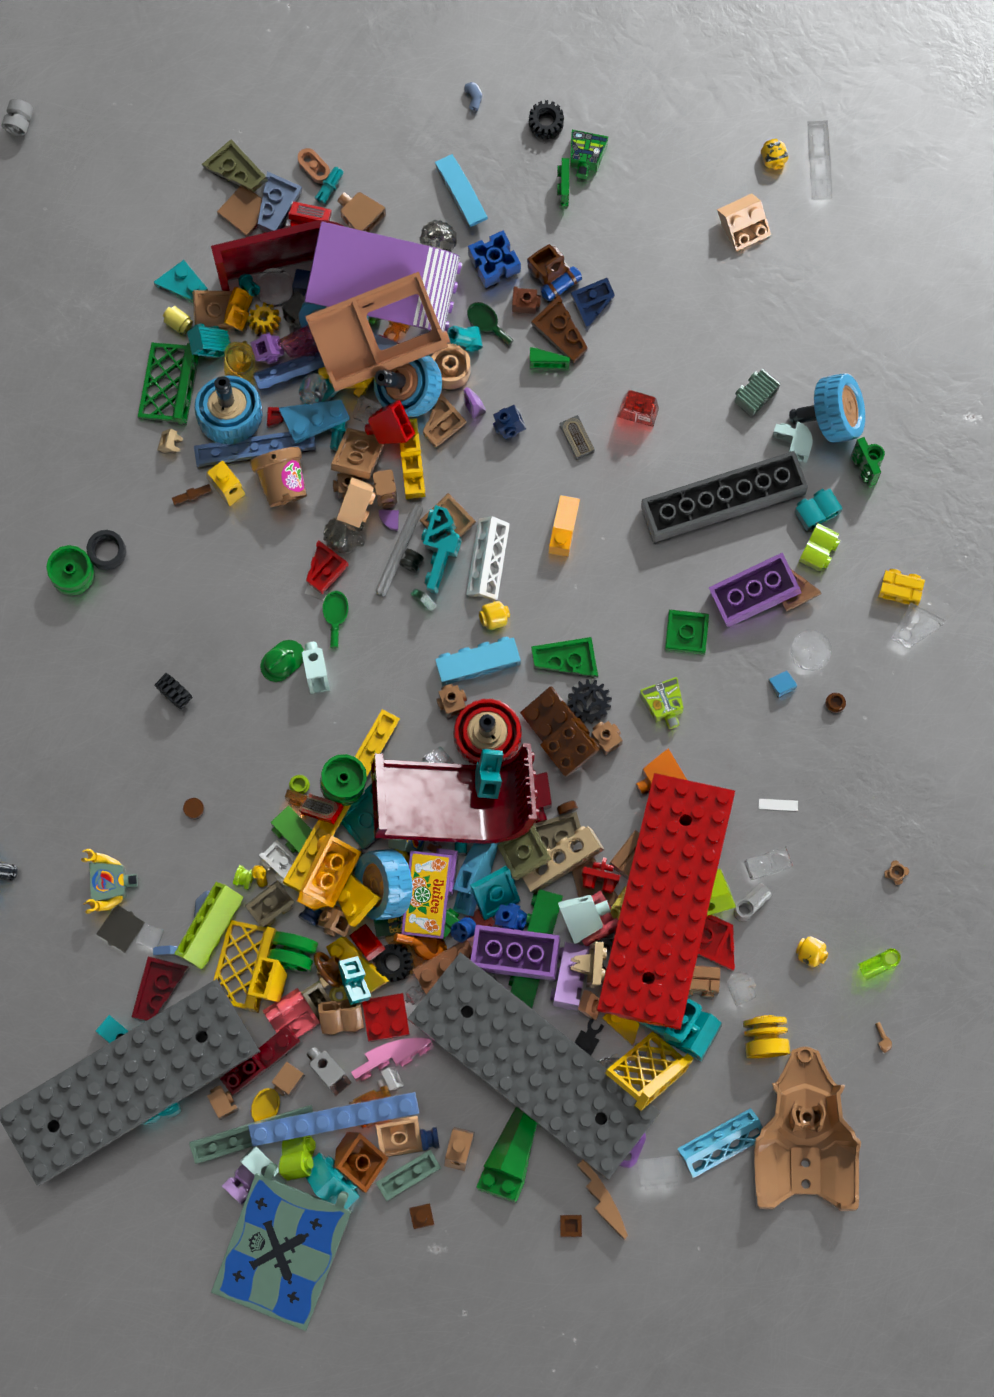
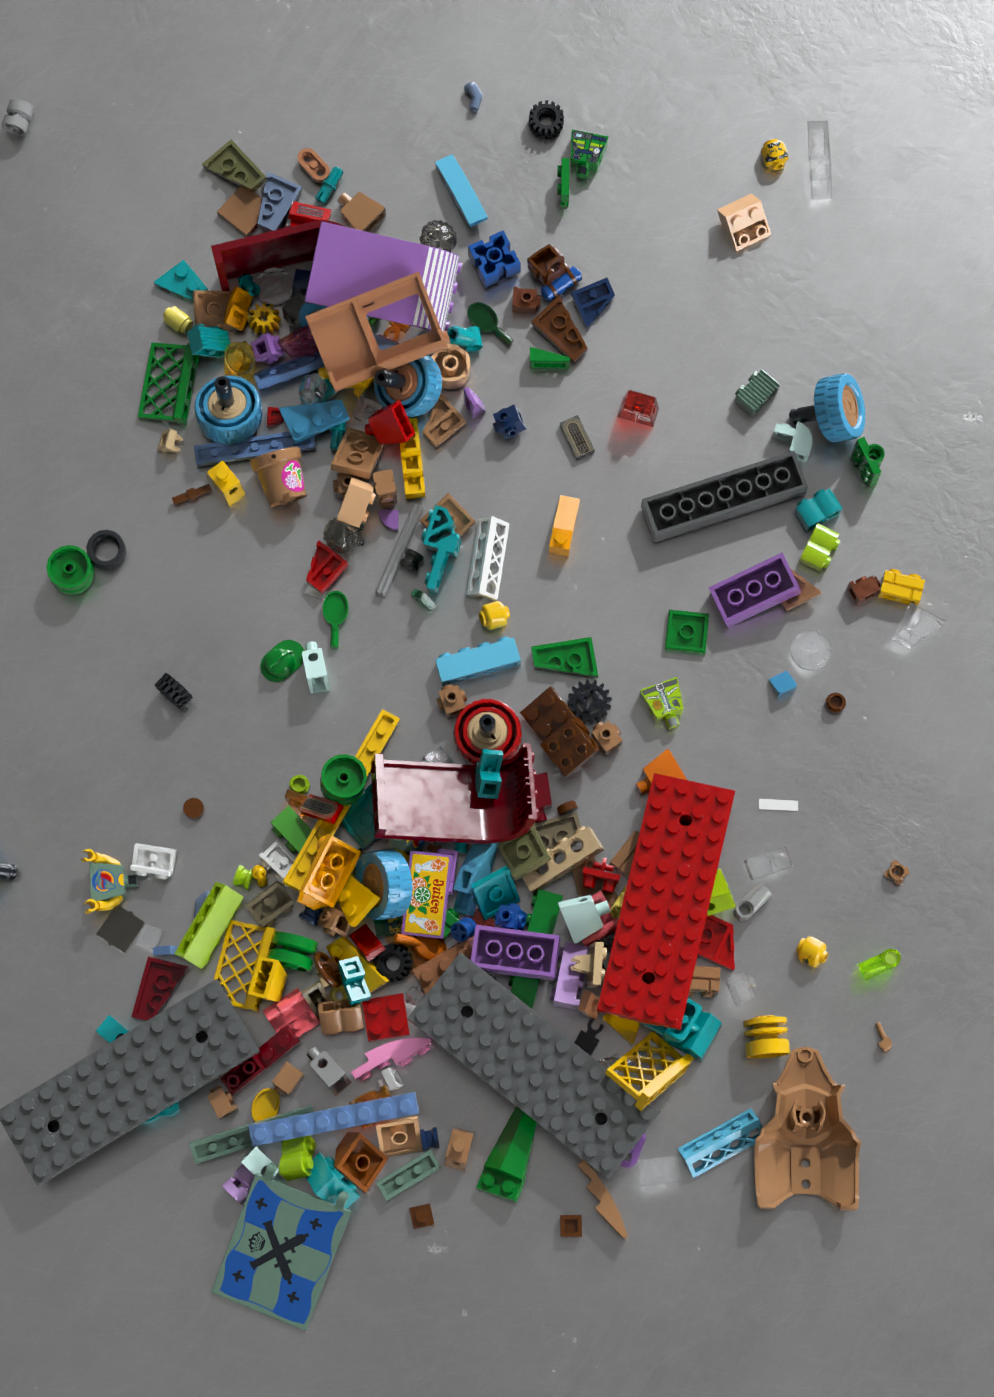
none -> white bracket [129,843,177,879]
none -> copper brick [847,575,881,605]

